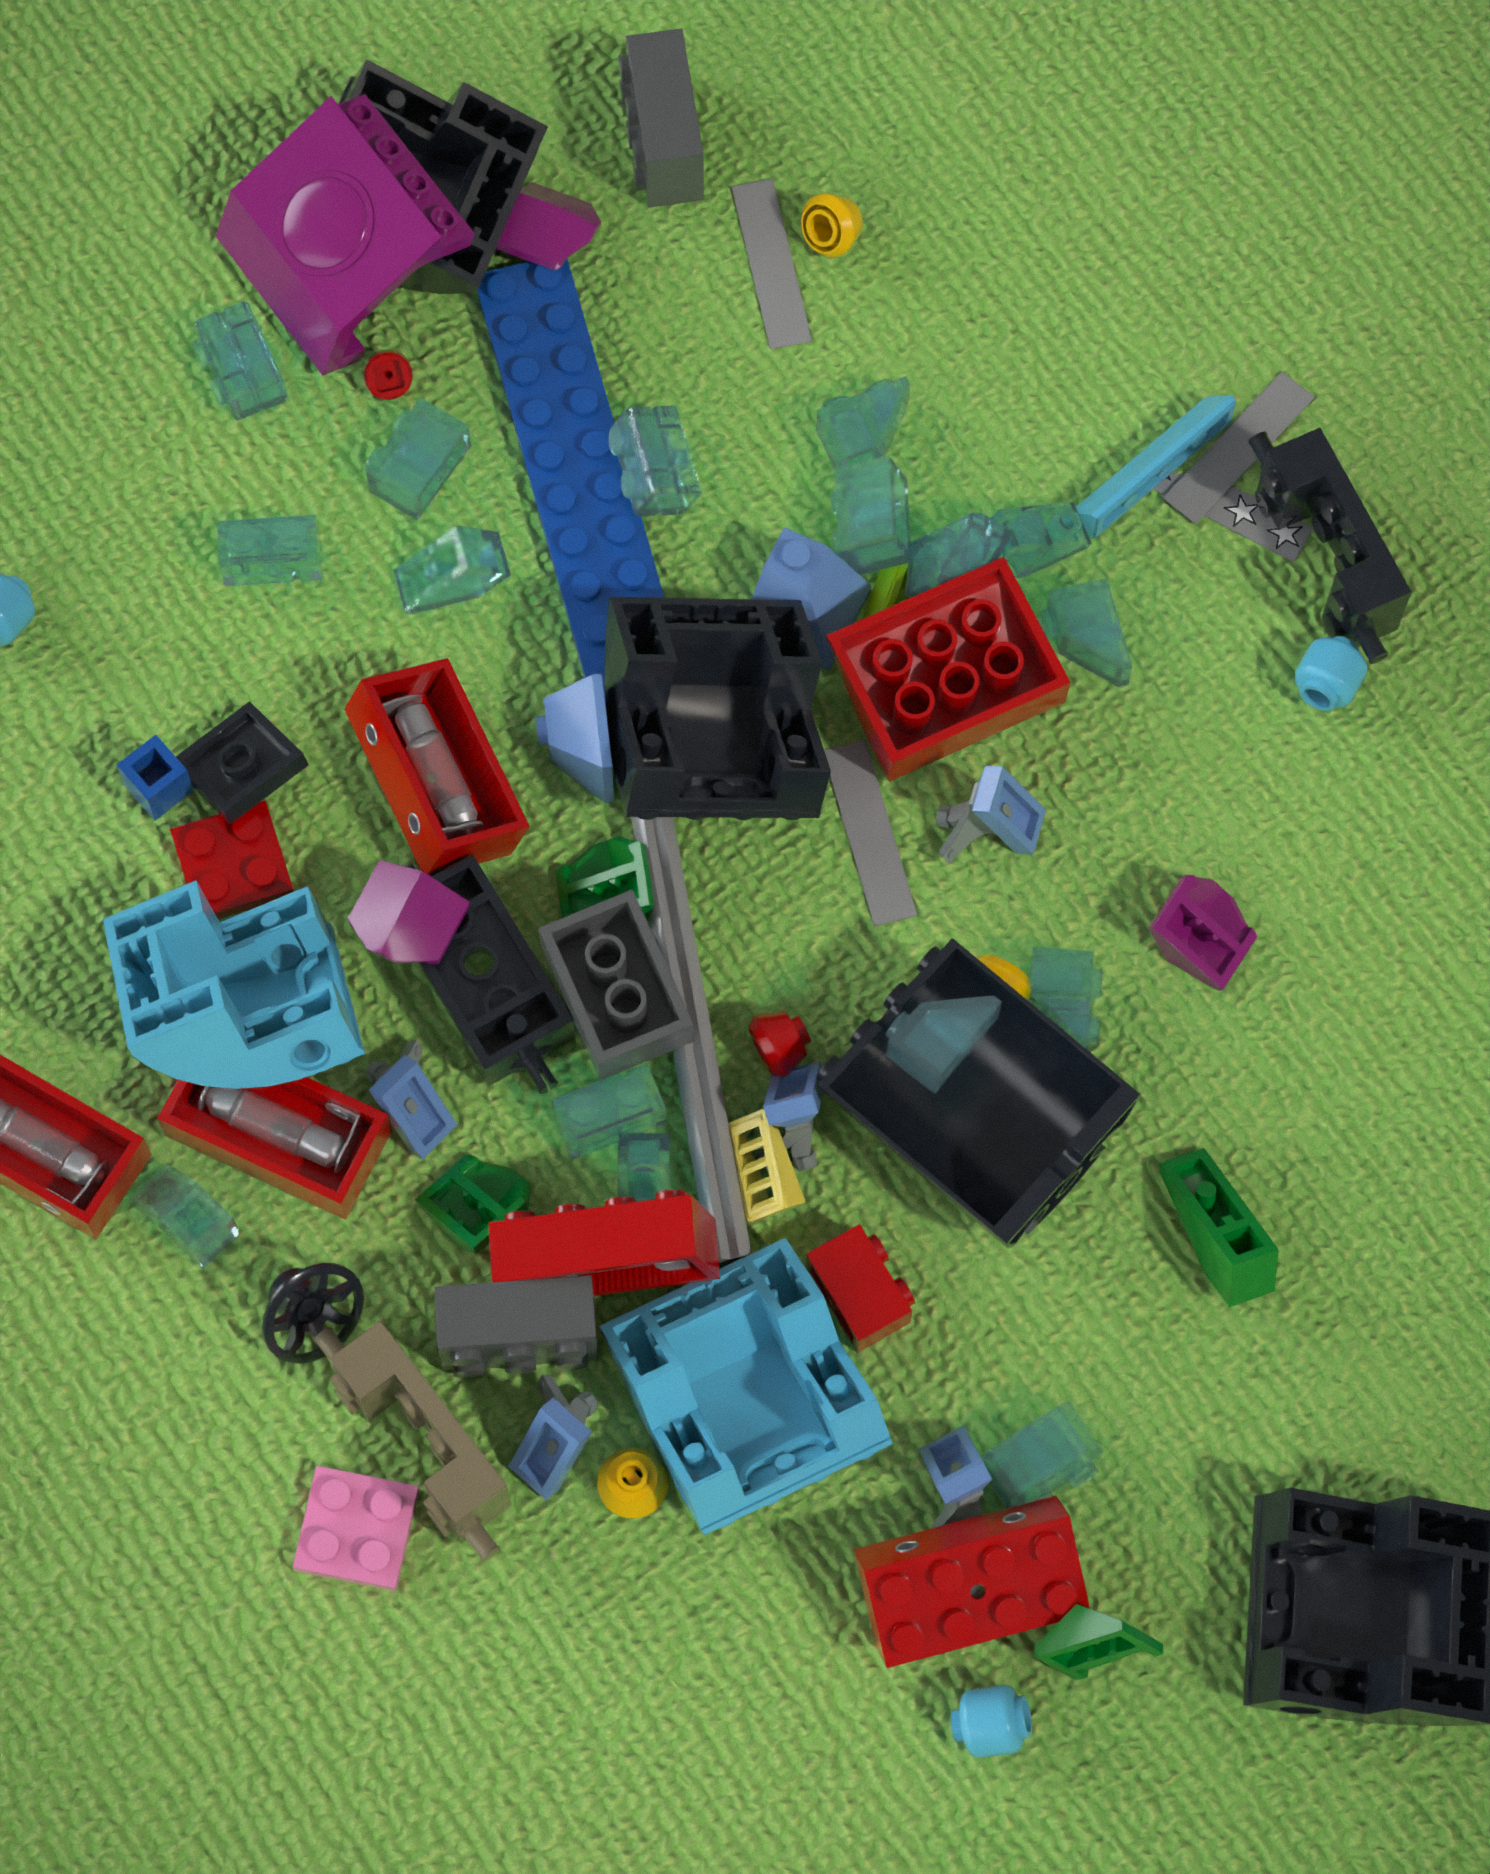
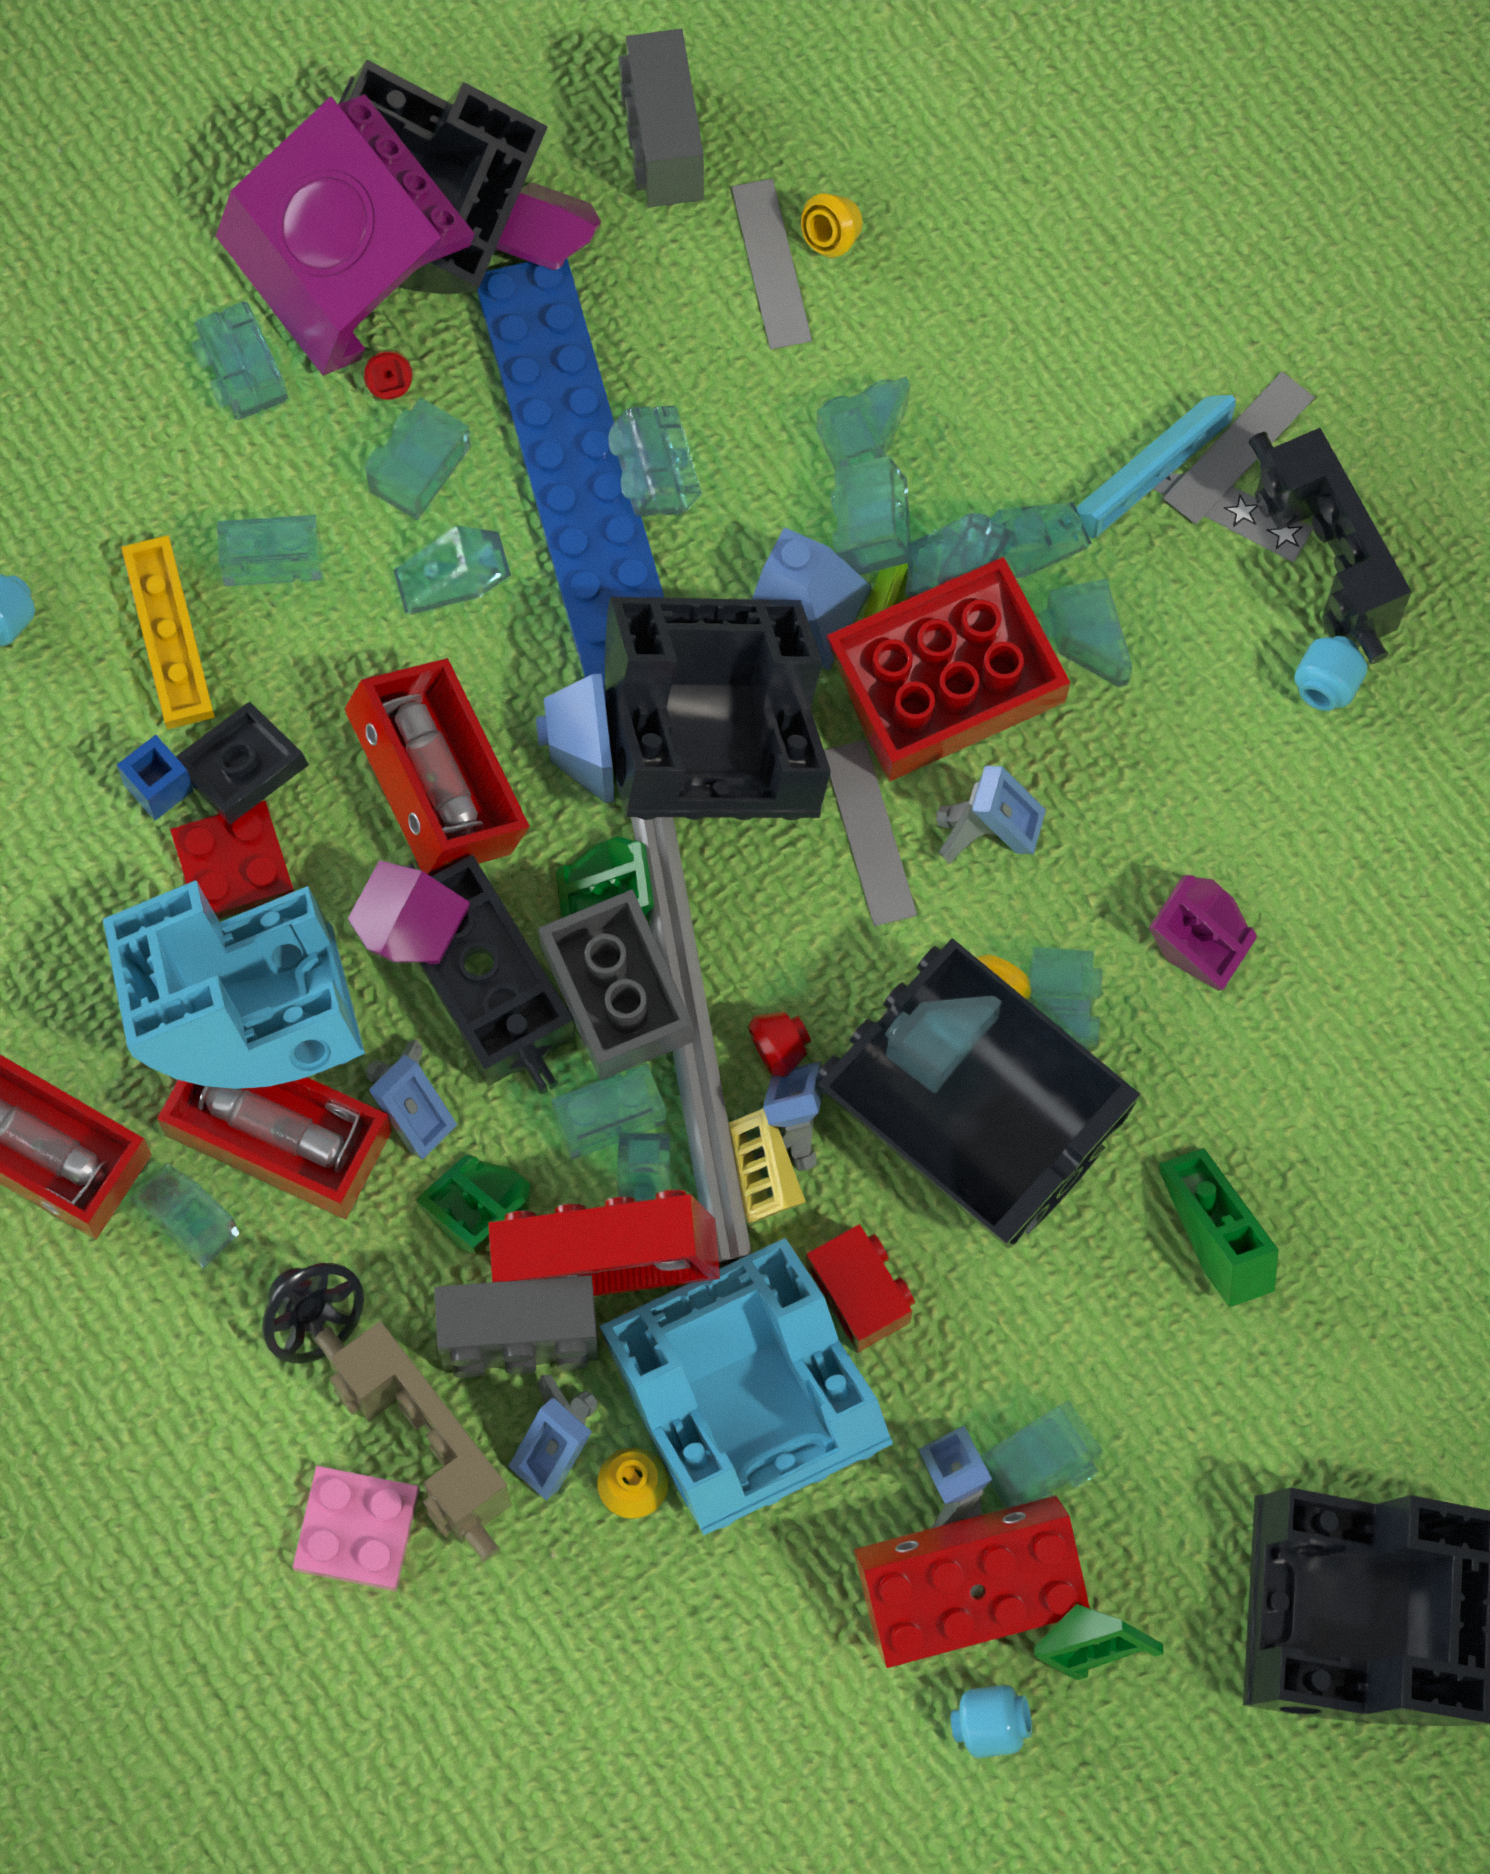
none -> yellow plate [121,535,215,730]

